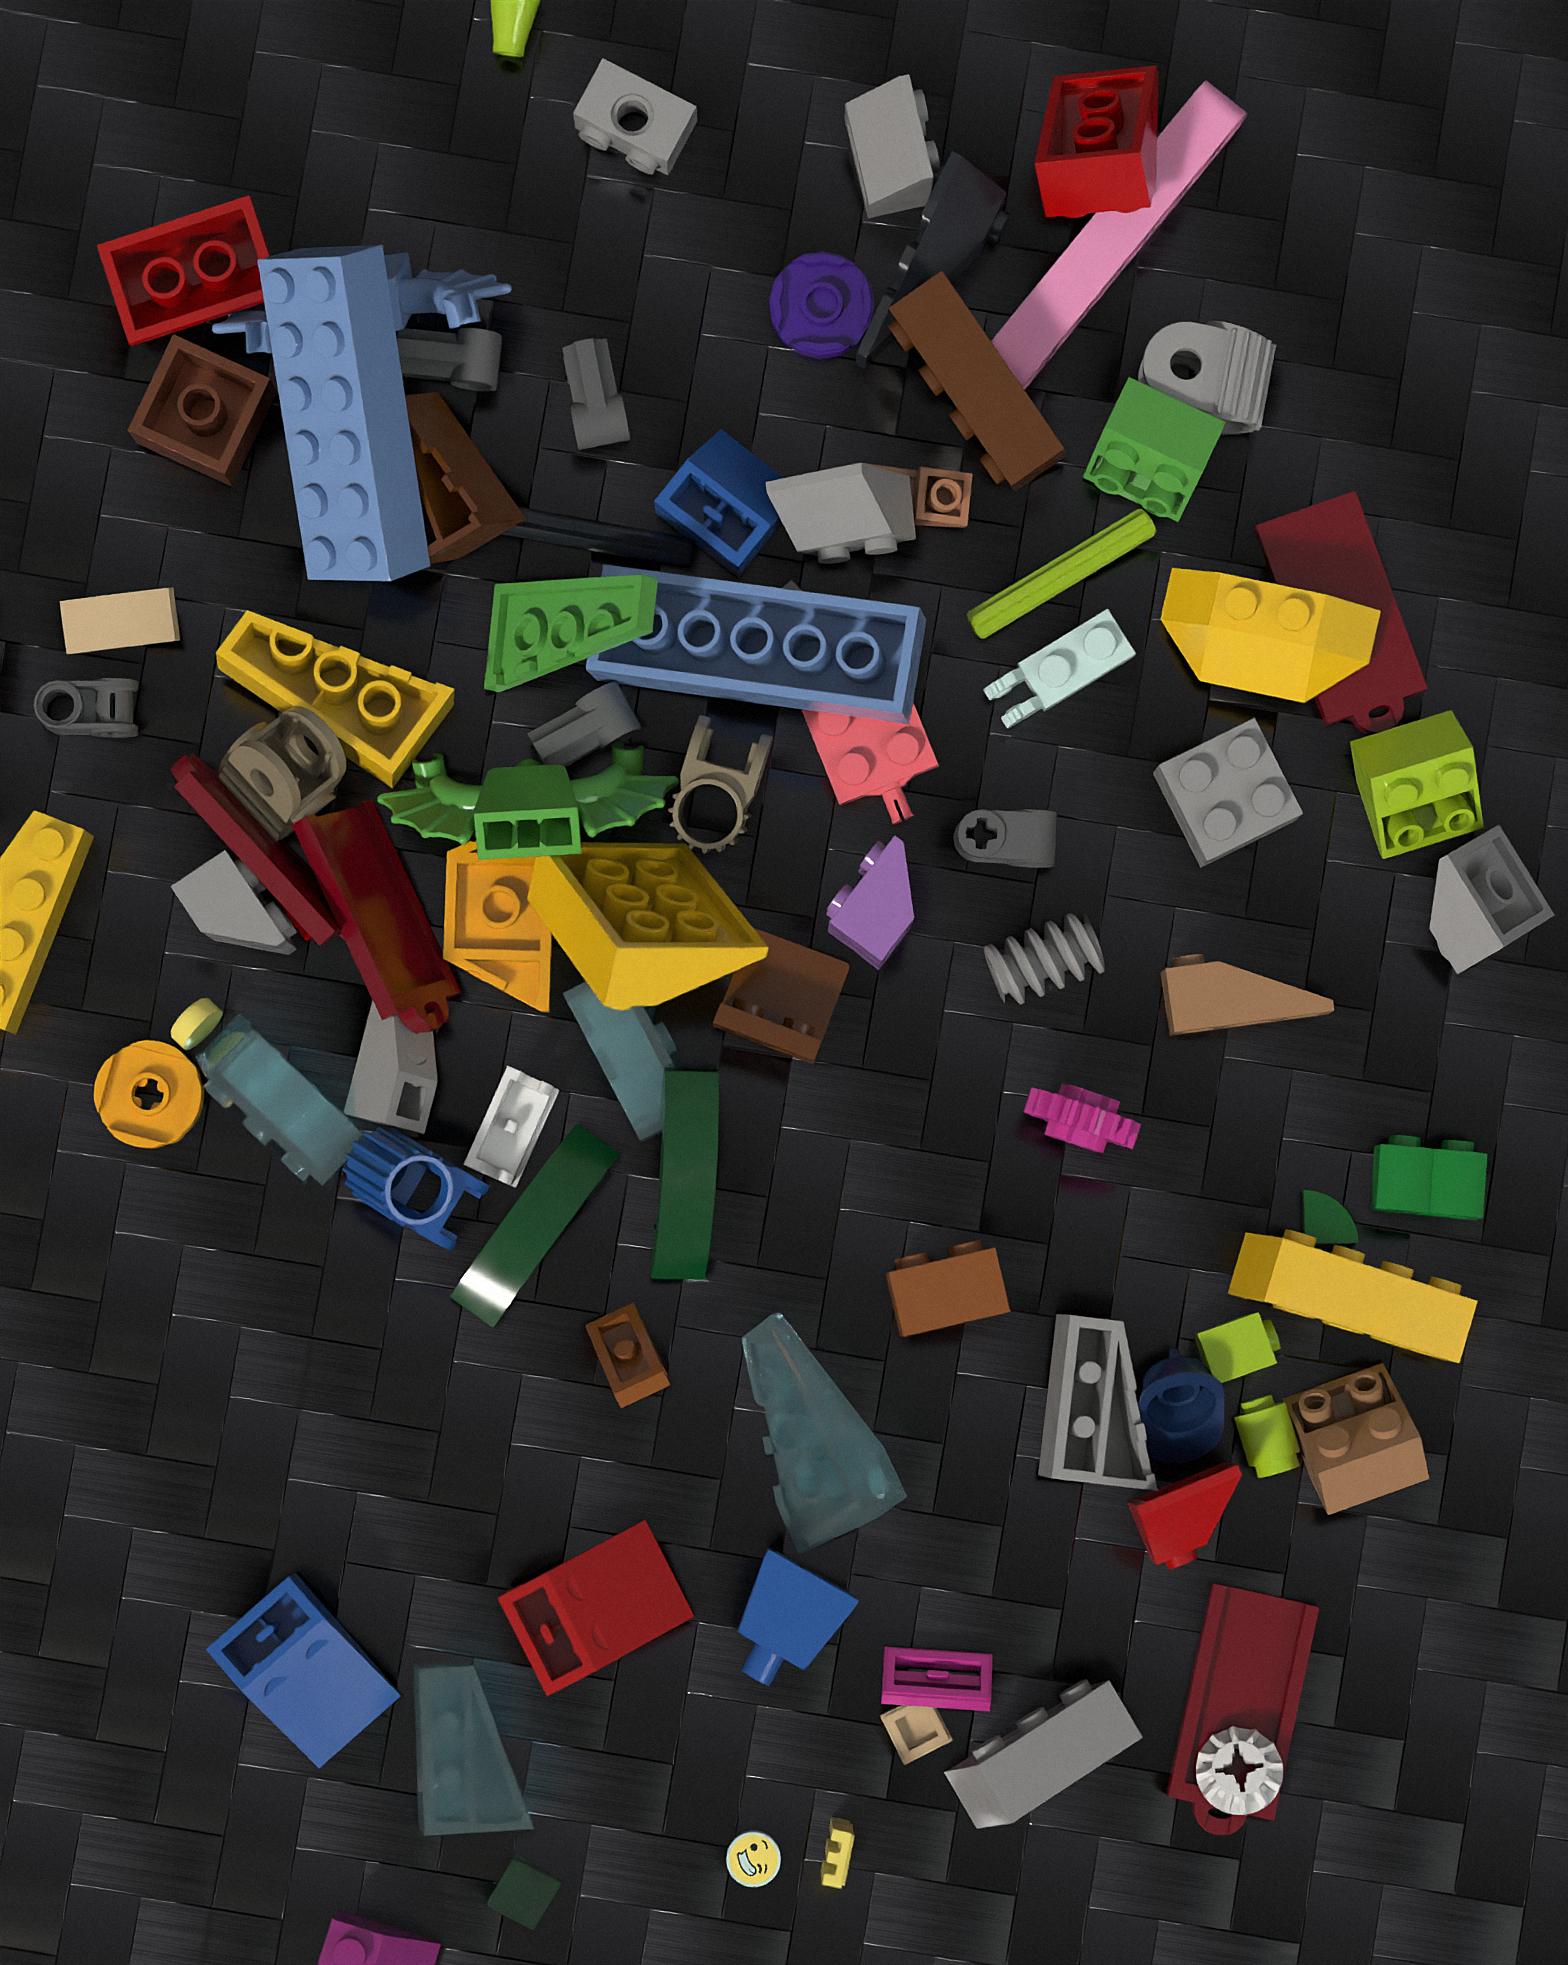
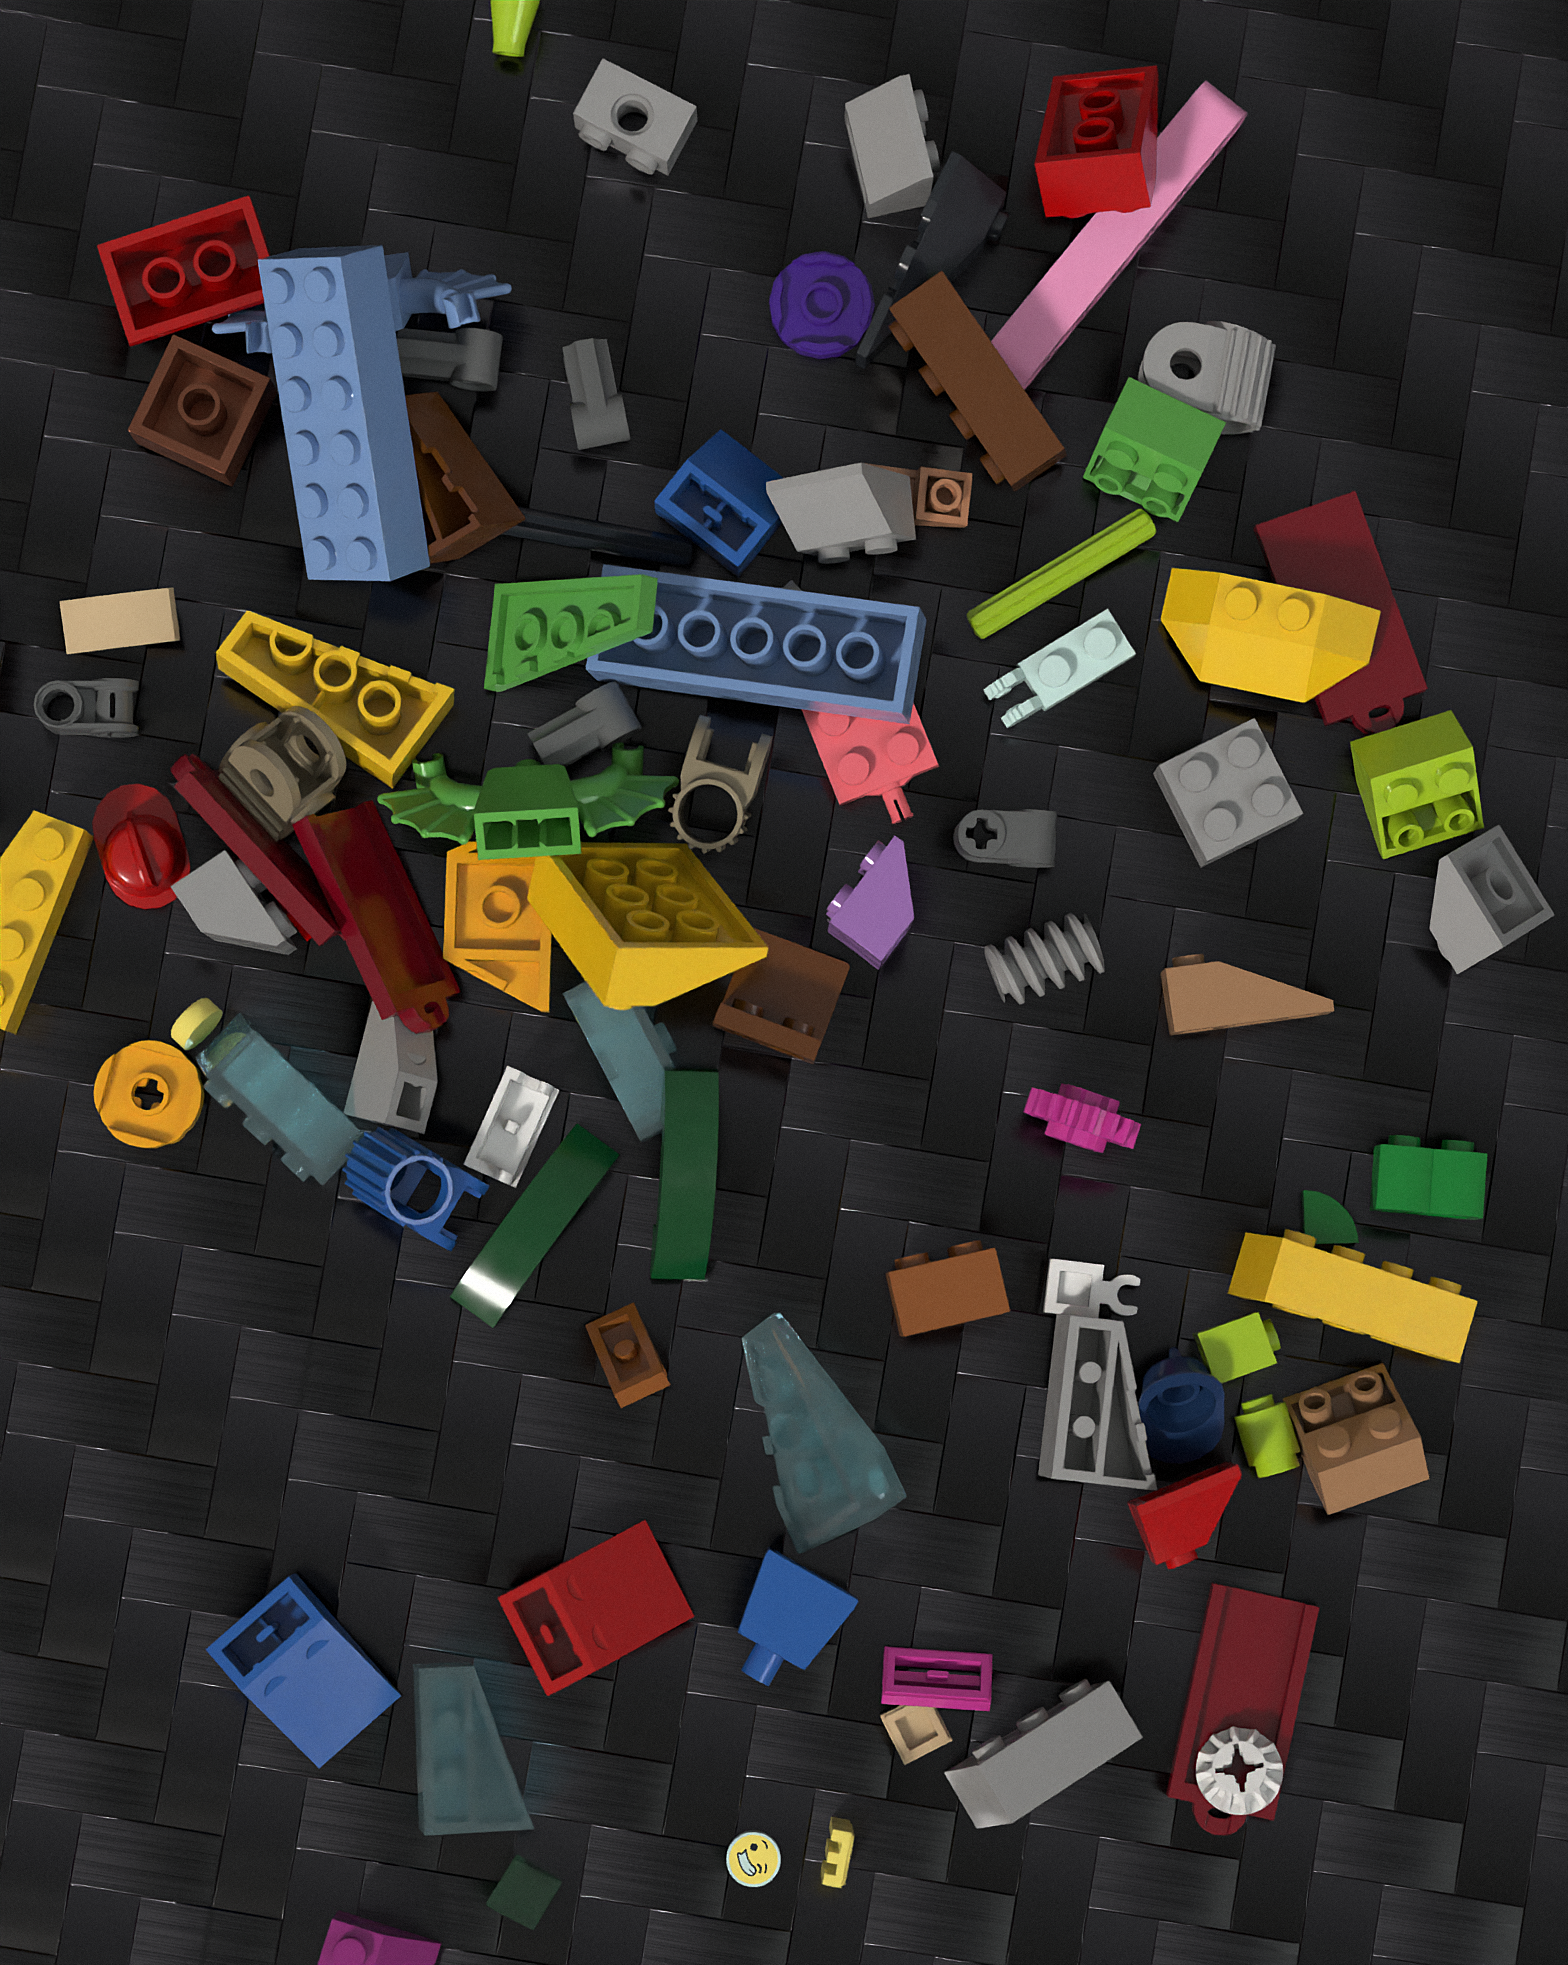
none -> red piece [92,784,191,909]
none -> white plate [1043,1259,1141,1318]

